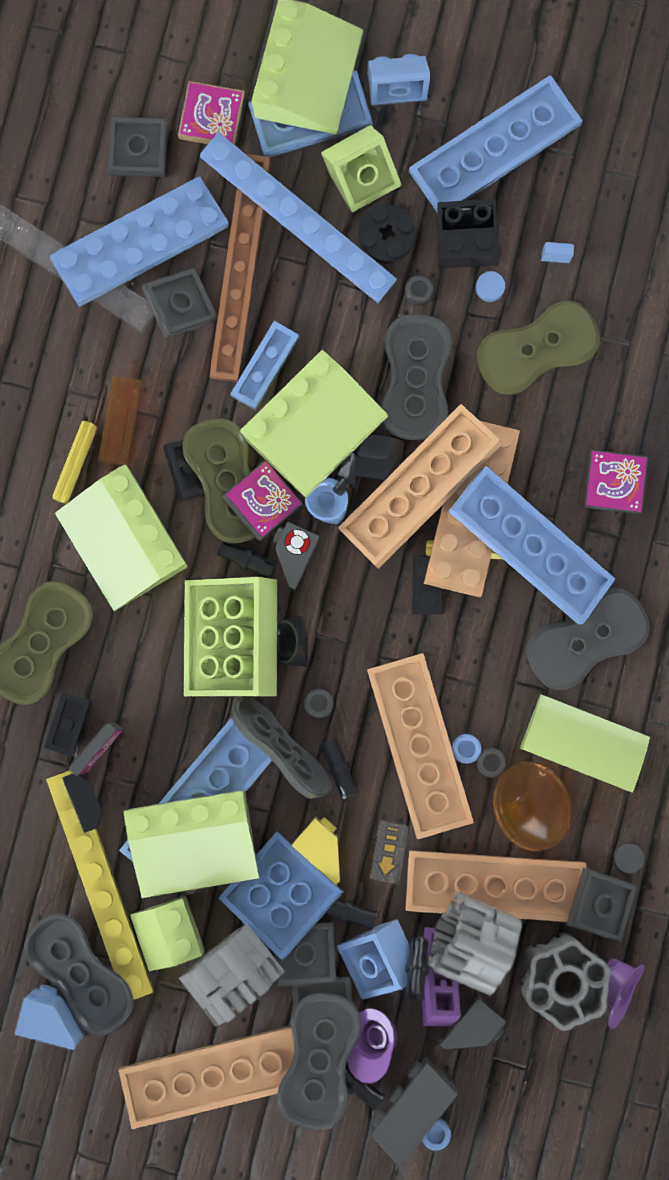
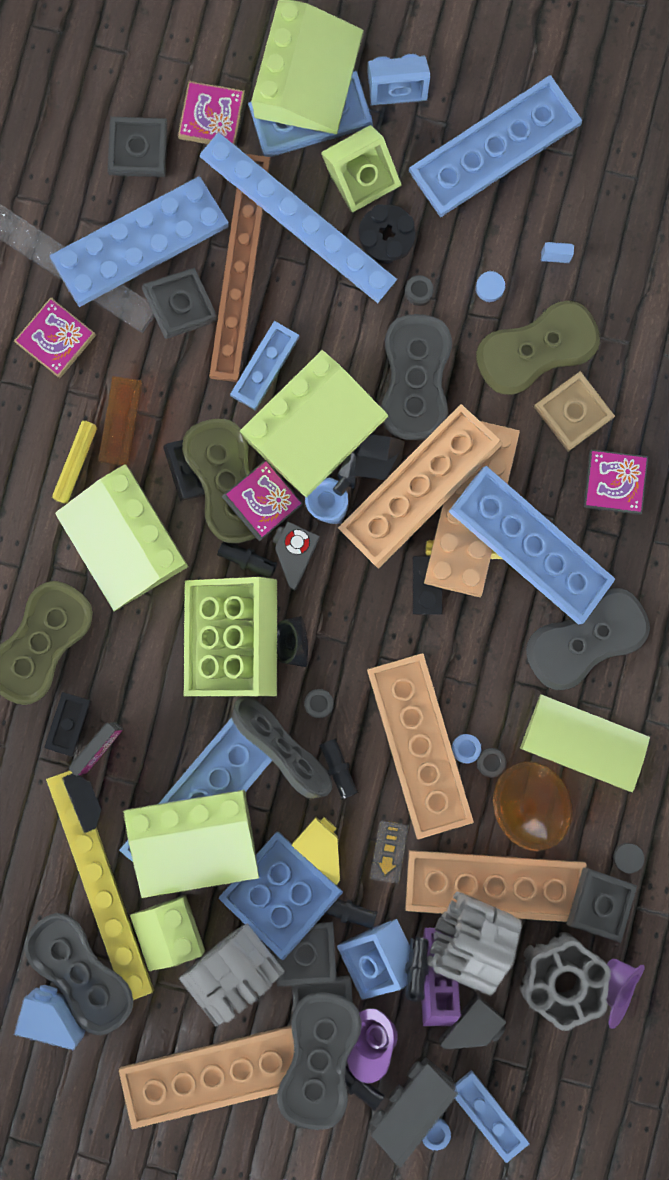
black slope [437,199,499,269] -> none
none -> tile [14,298,96,379]
none -> light blue plate [455,1070,529,1163]
none -> tan tile [534,371,615,452]

